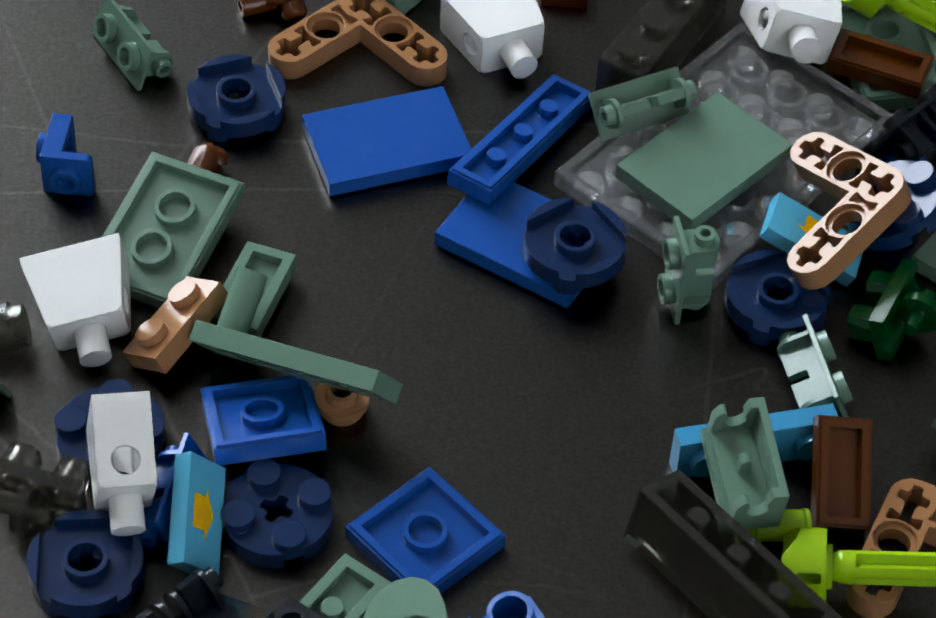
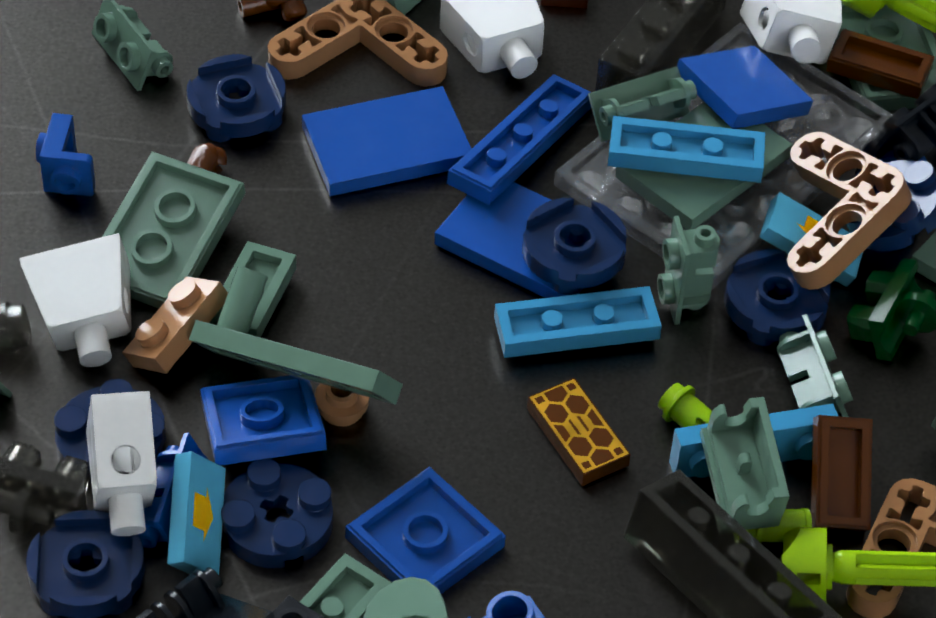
none -> dark azure plate [494,286,662,358]
none -> reddish brown tile [527,378,631,486]
none -> dark azure plate [607,116,766,183]
none -> lime pin [658,382,712,427]
none -> blue tile [677,45,814,129]

